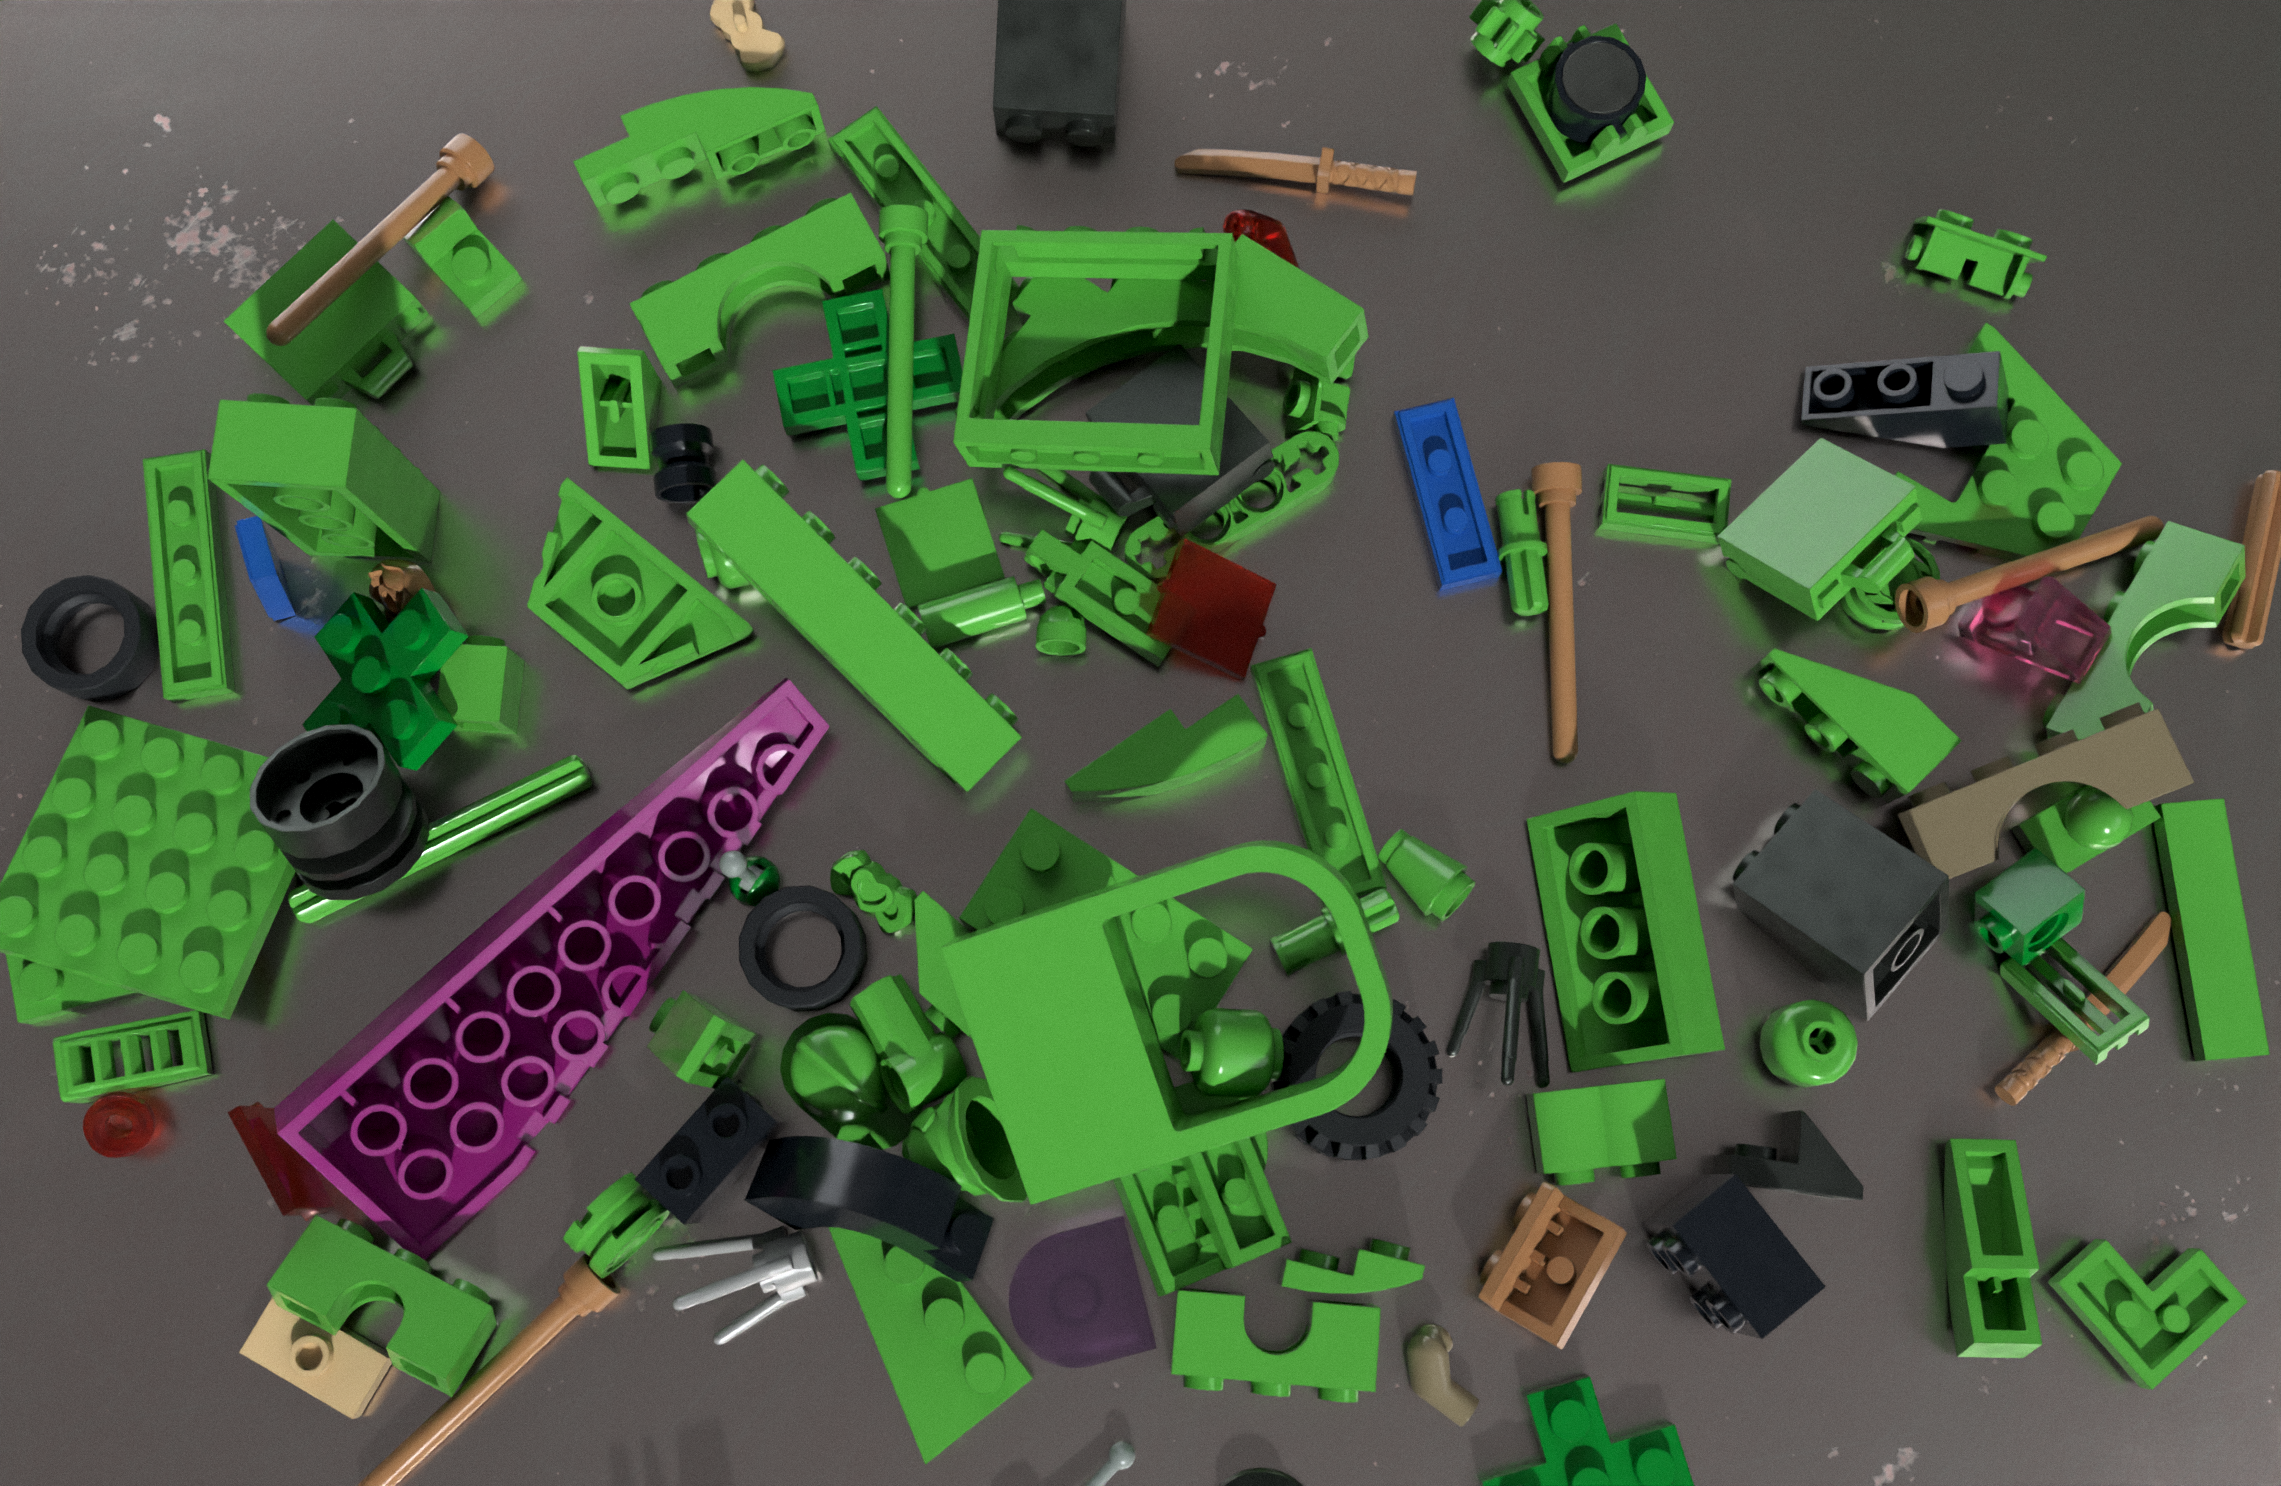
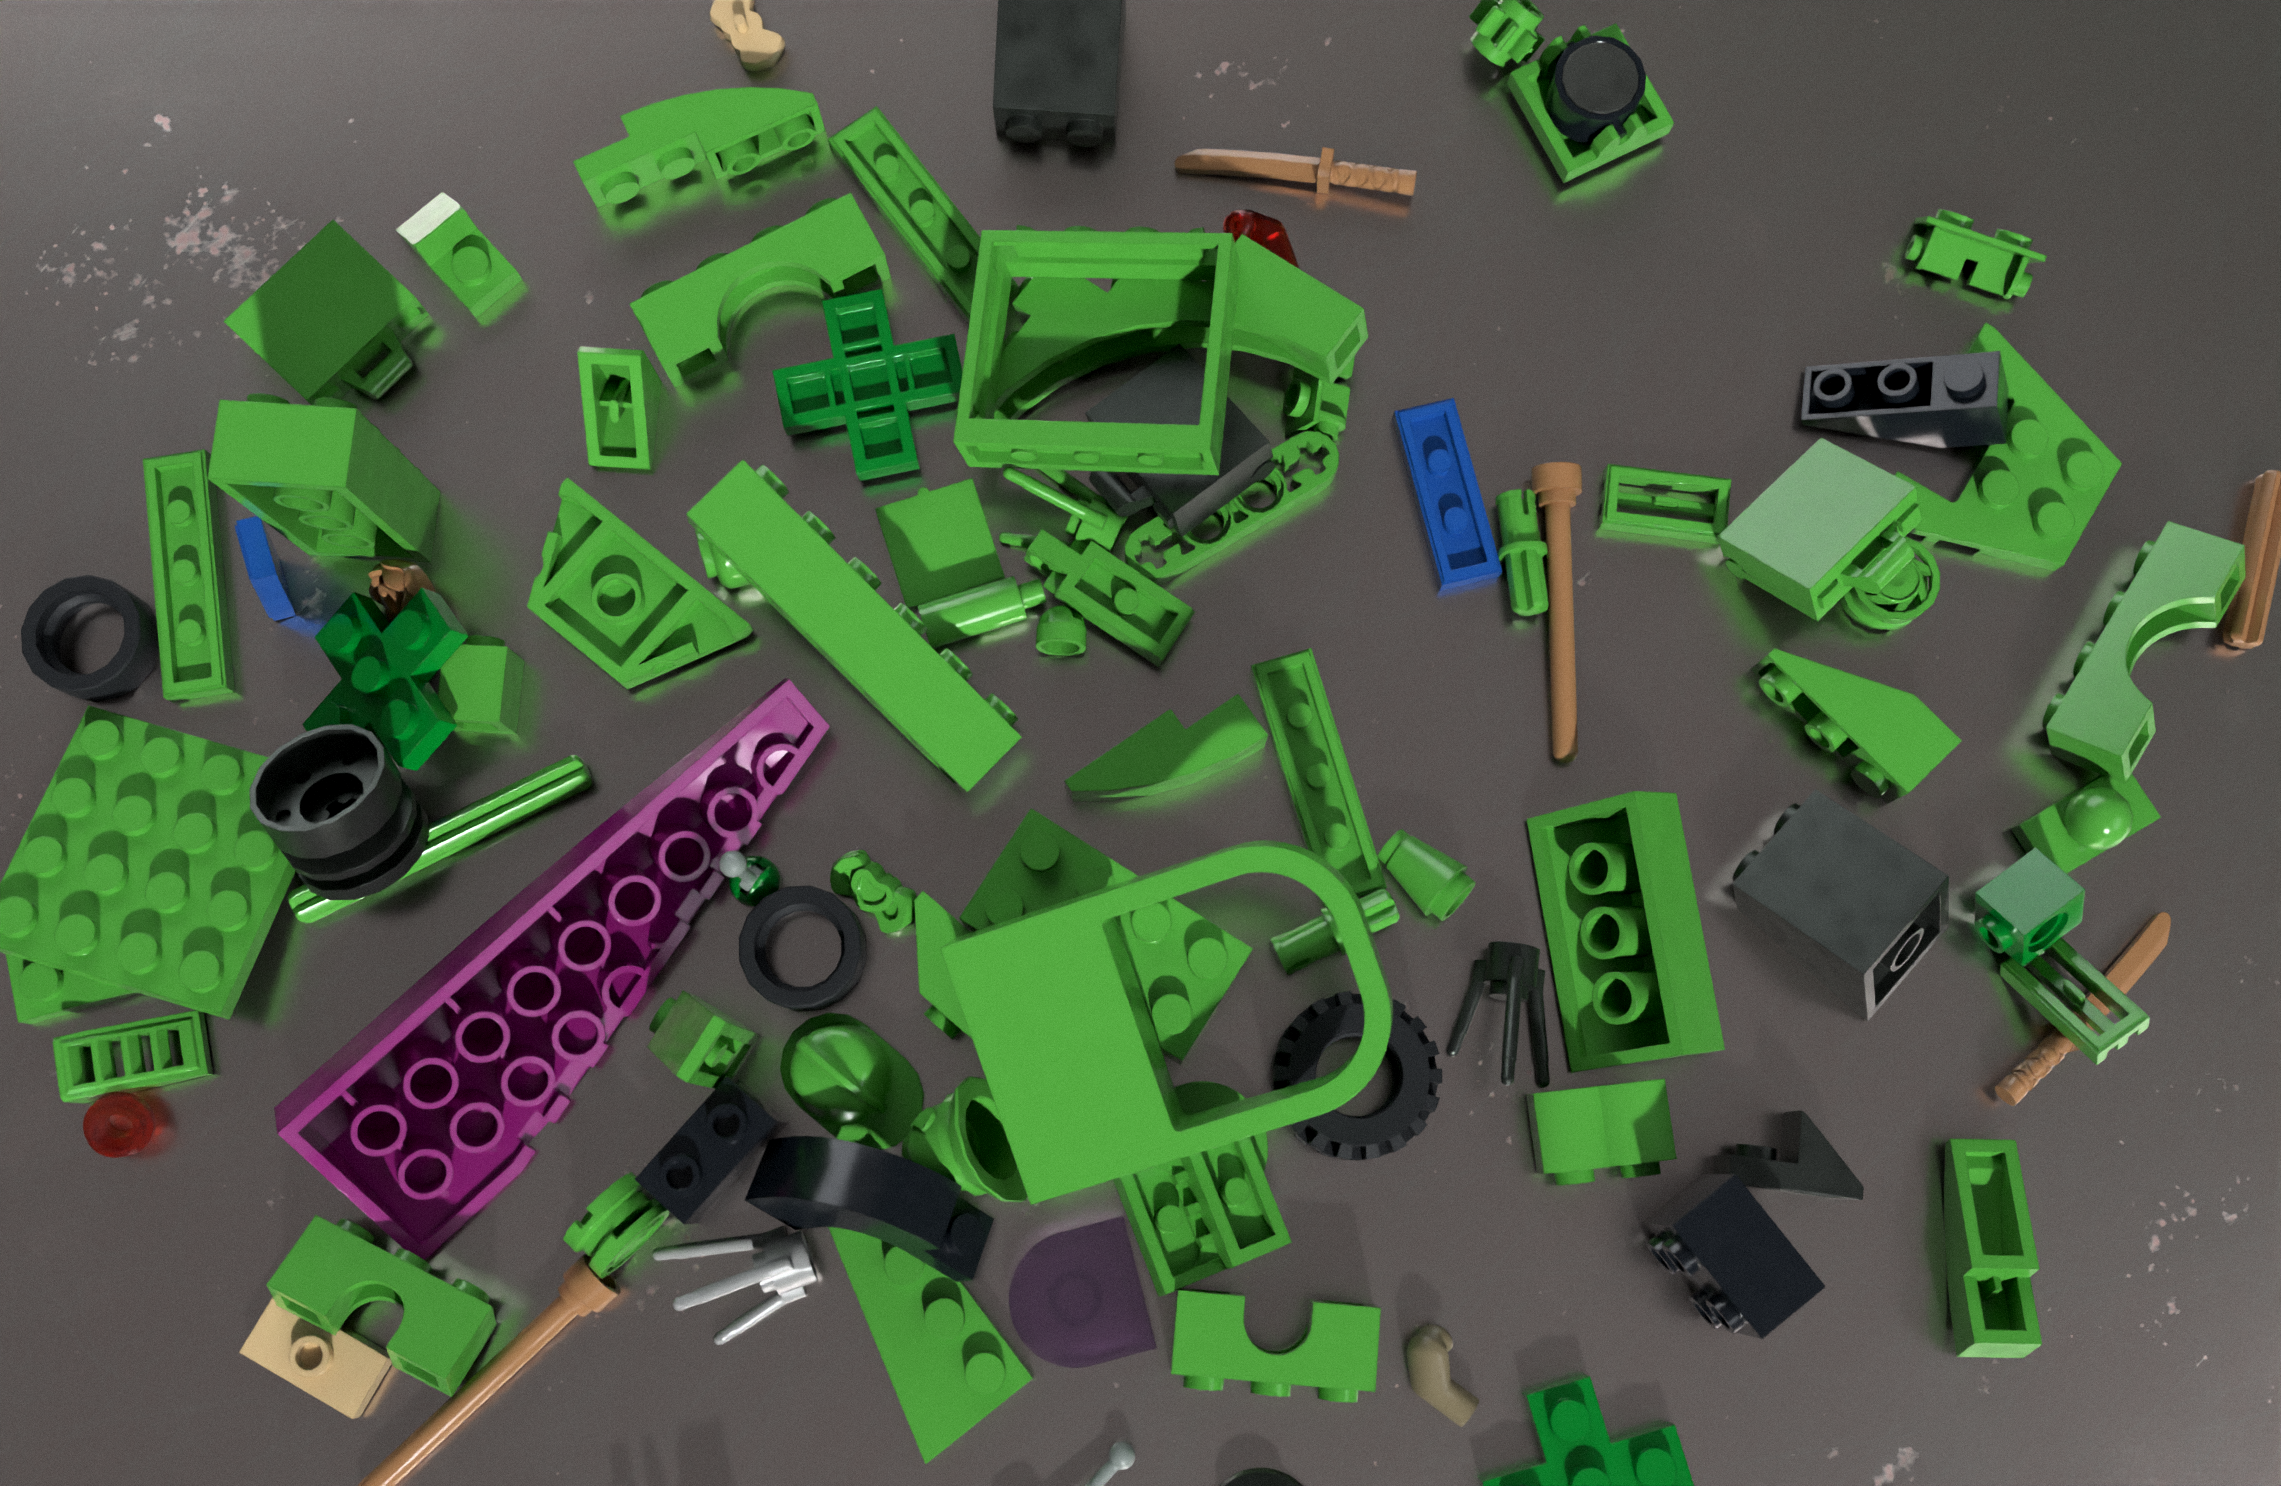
clear red piece [228,1101,335,1221] -> none
medium nougat piece [266,133,494,346] -> none
black wheel [649,423,718,503] -> none
bright green piece [849,974,967,1114] -> none
bright green piece [878,204,928,498] -> none
clear red piece [1146,538,1277,679] -> none
bright green head [1180,1008,1284,1098] -> none
bright green slope [1277,1238,1425,1294] -> none
medium nougat bracket [1479,1181,1627,1350] -> none
bright green head [1759,999,1858,1088] -> none
medium nougat piece [1895,516,2164,633] -> none
dark tan arch [1898,702,2194,879] -> none
clear pink slope [1958,575,2111,684] -> none
bright green plate [2048,1239,2248,1390] -> none
bright green tile [2154,798,2270,1061] -> none

